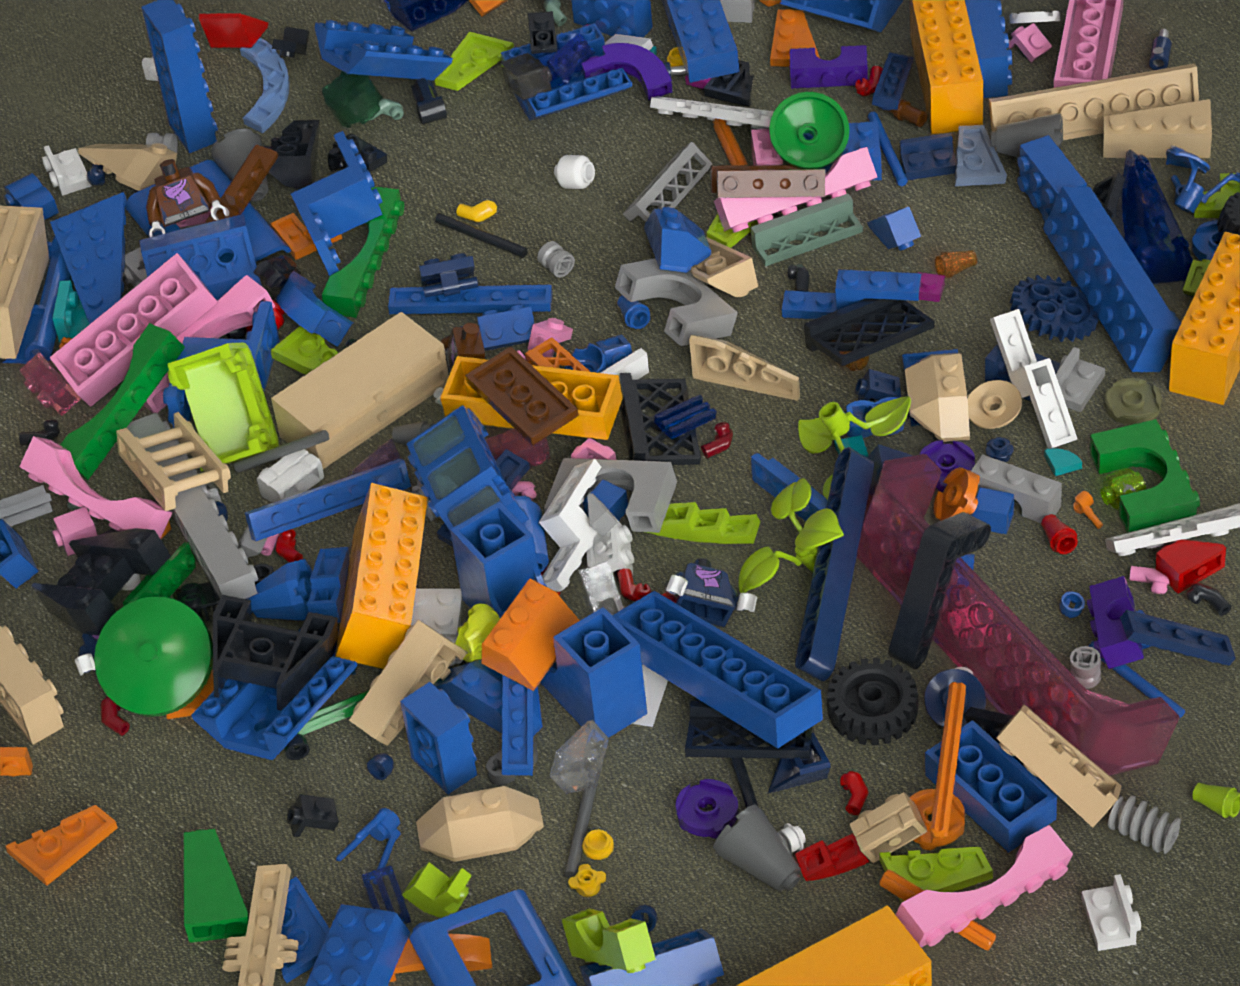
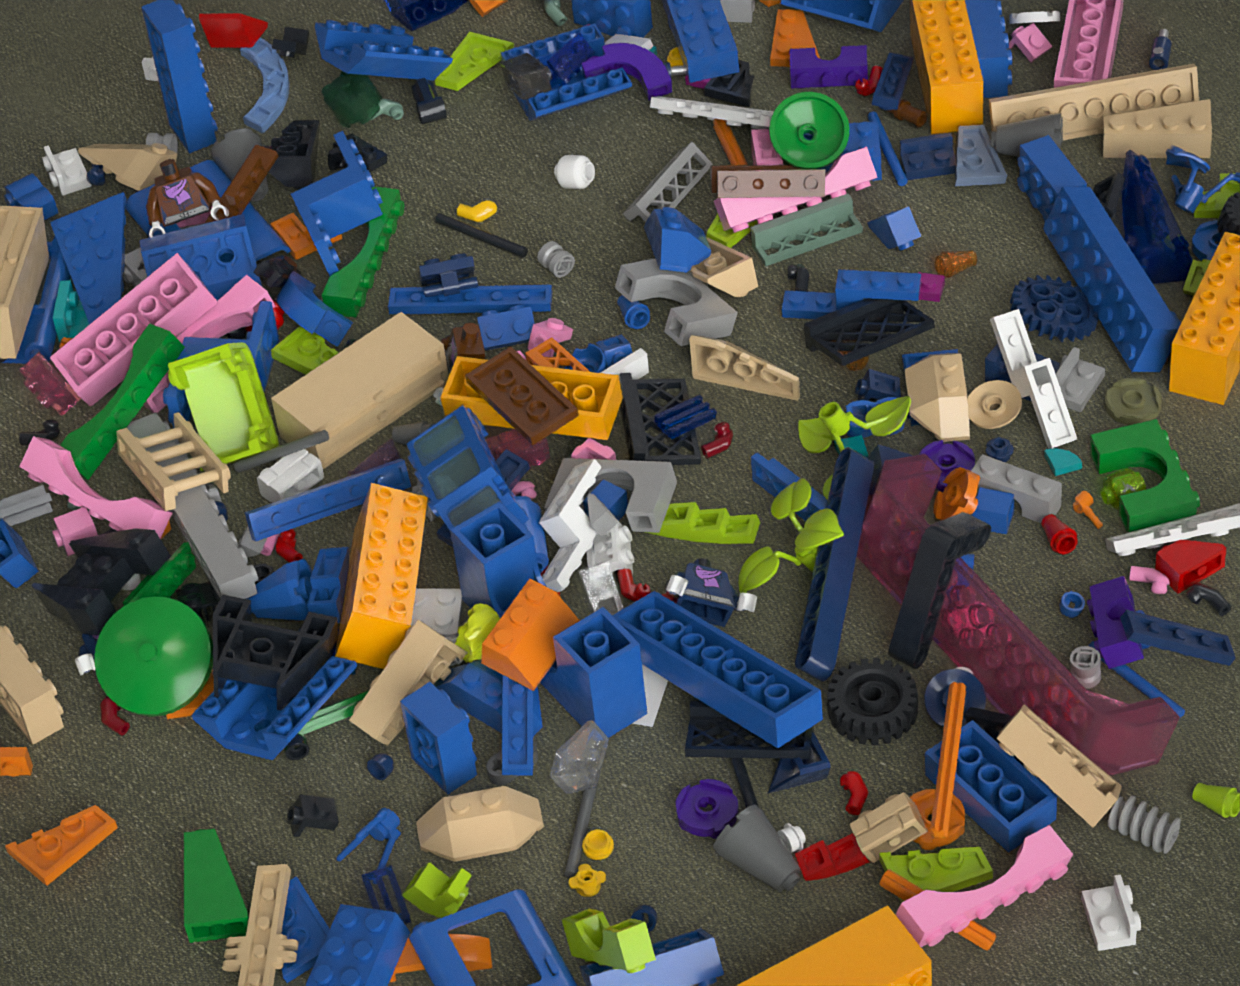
black slope [528,11,557,54] -> none

